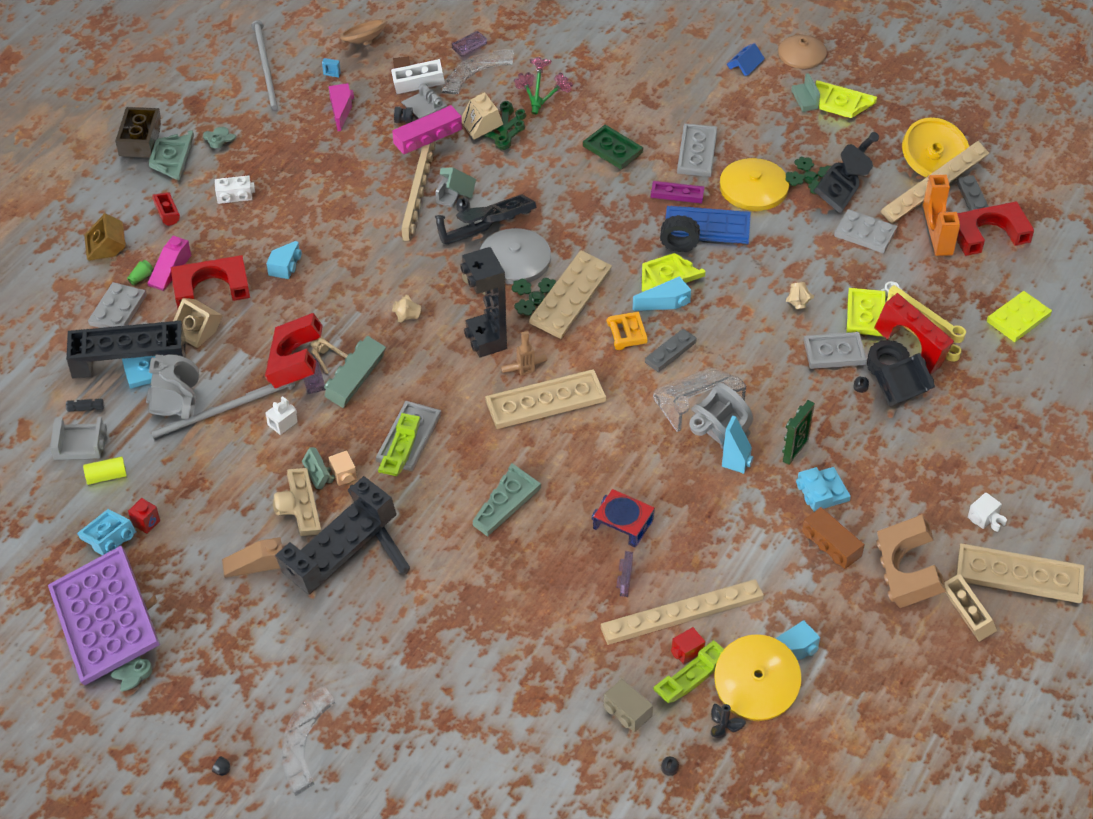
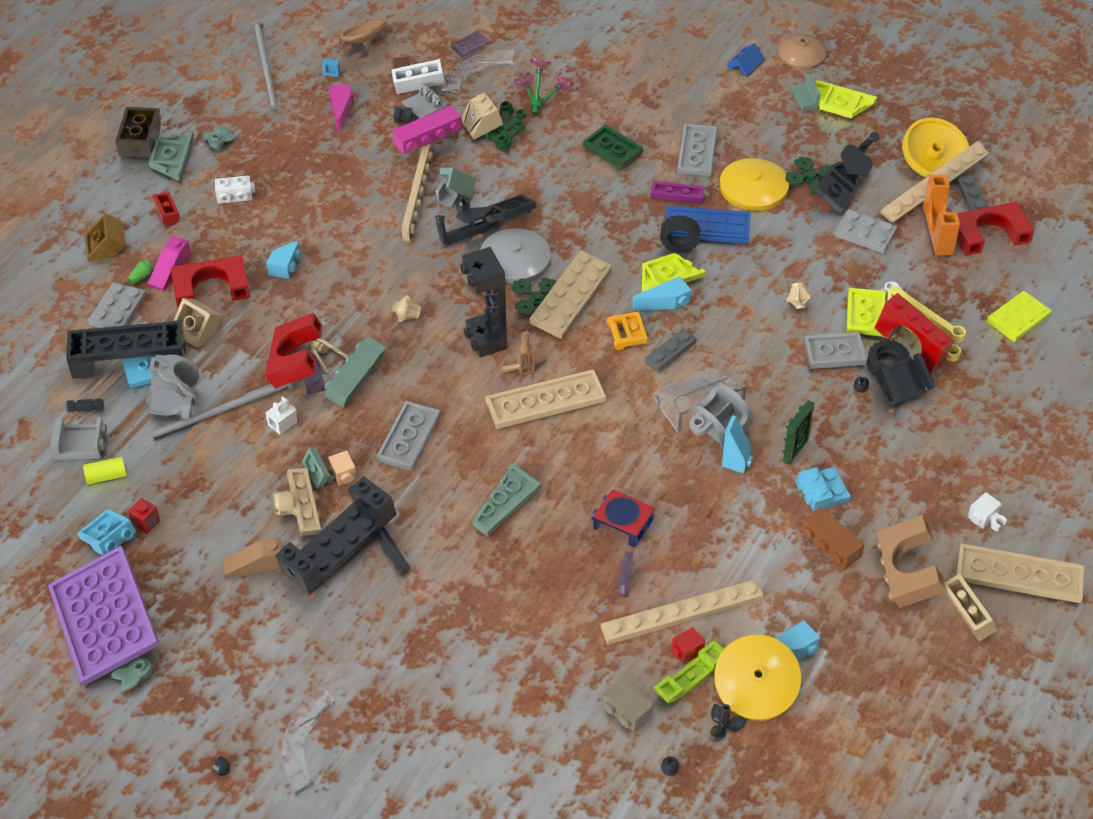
lime slope [378,413,420,476] -> none

